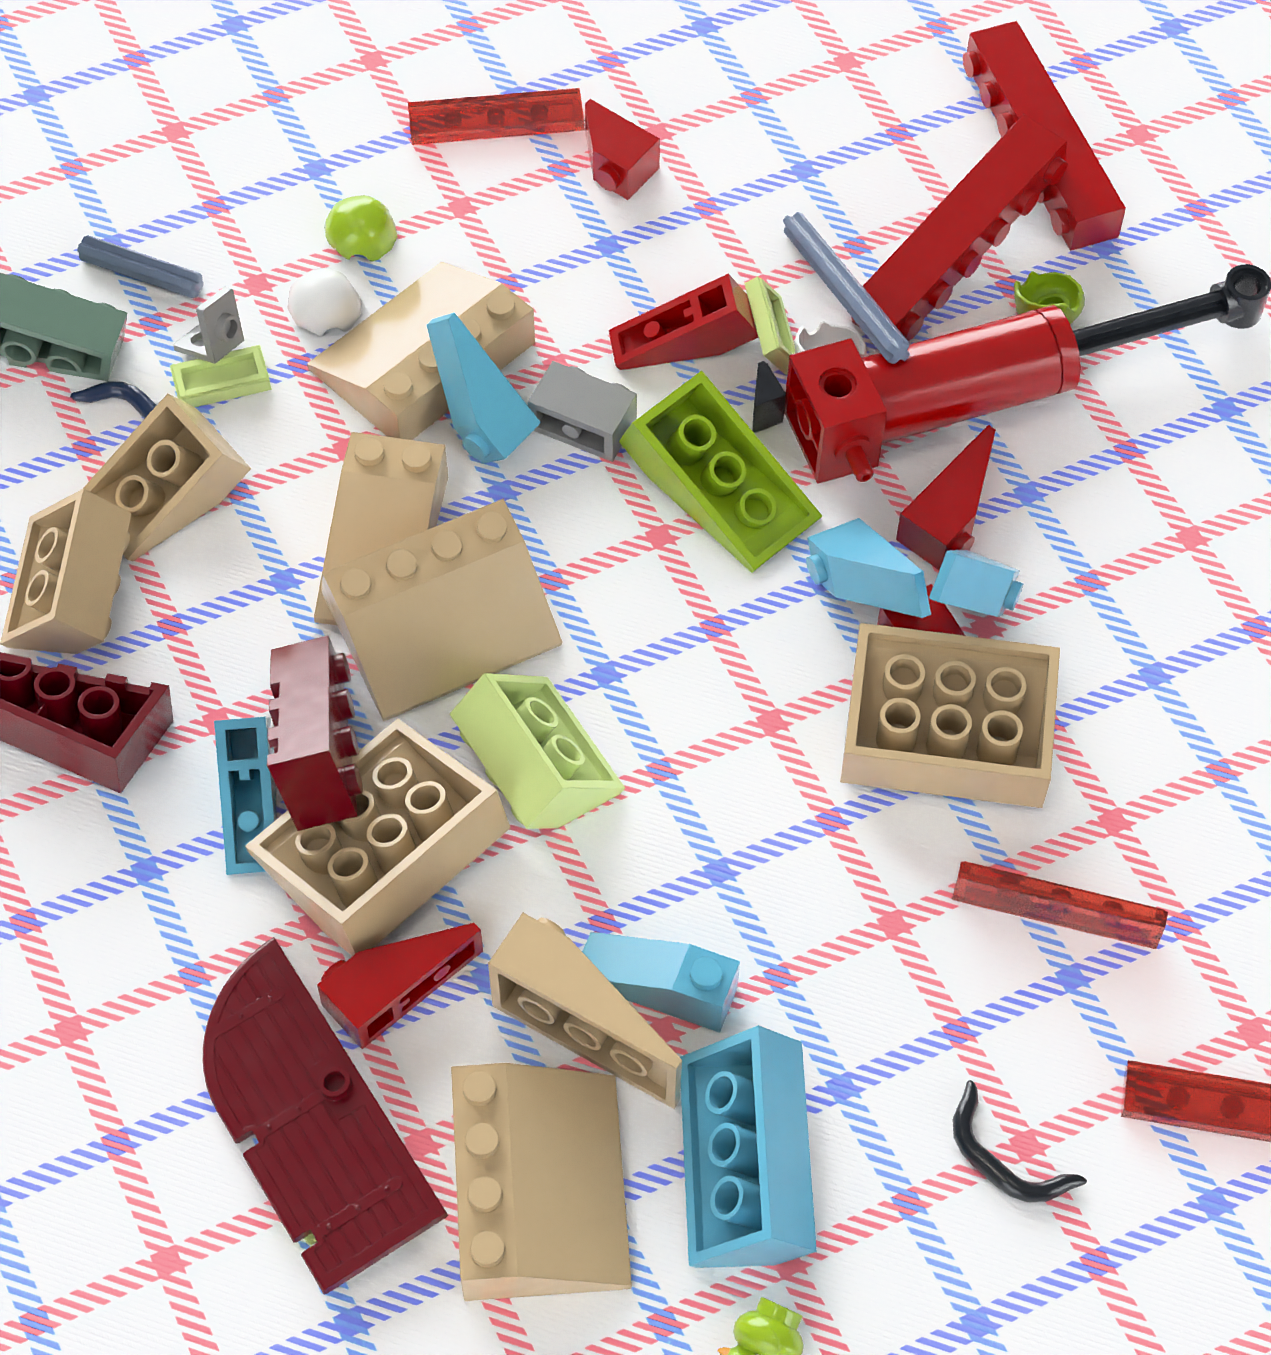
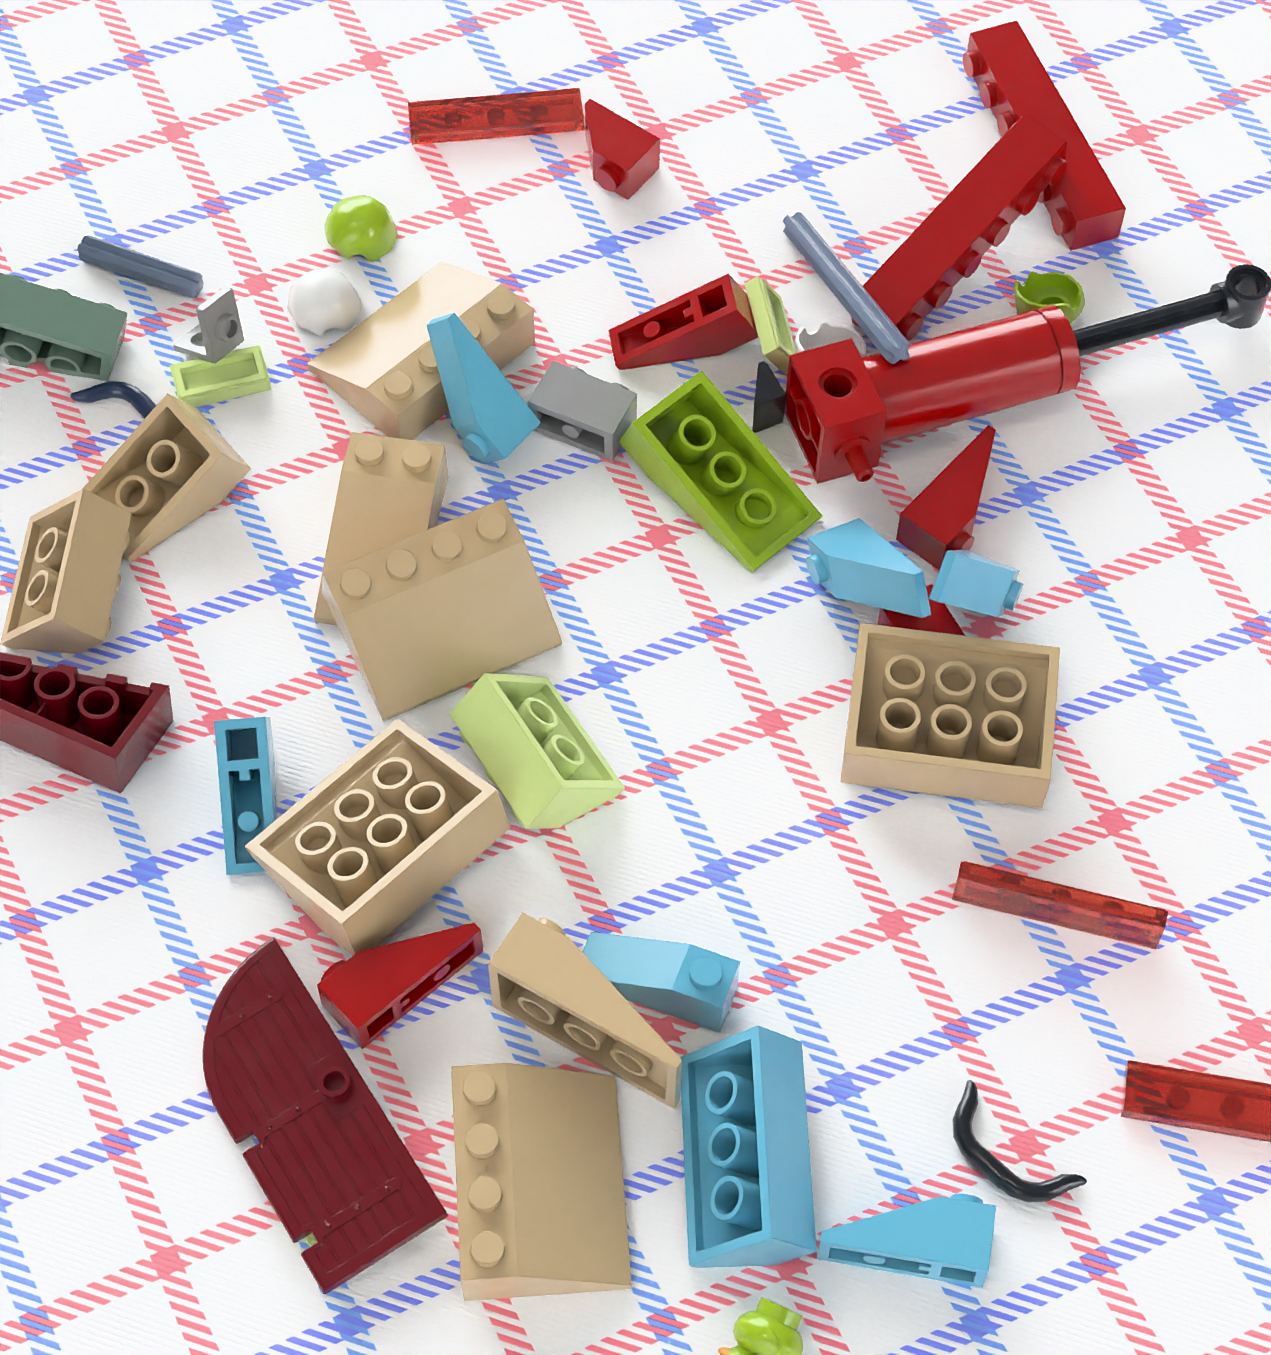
wedge [267,635,363,831] -> none
none -> medium azure slope [817,1194,996,1288]

